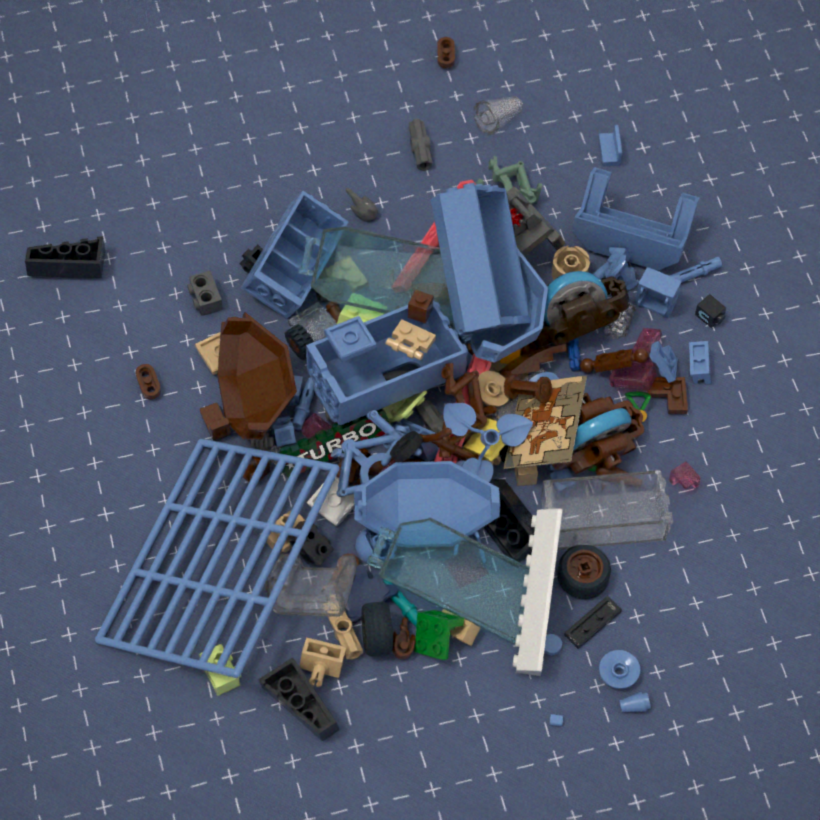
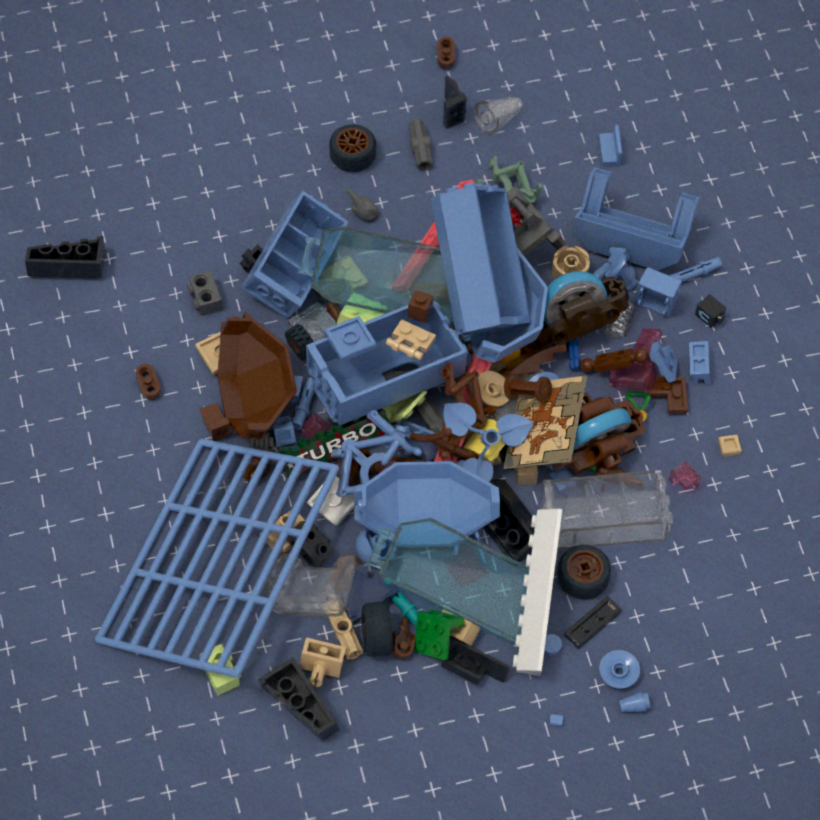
black tyre [390,431,423,462] -> none
none -> black wheel [329,124,376,172]
none -> black bracket [441,636,510,685]
none -> black bracket [443,75,467,129]
none -> tan tile [718,435,742,457]

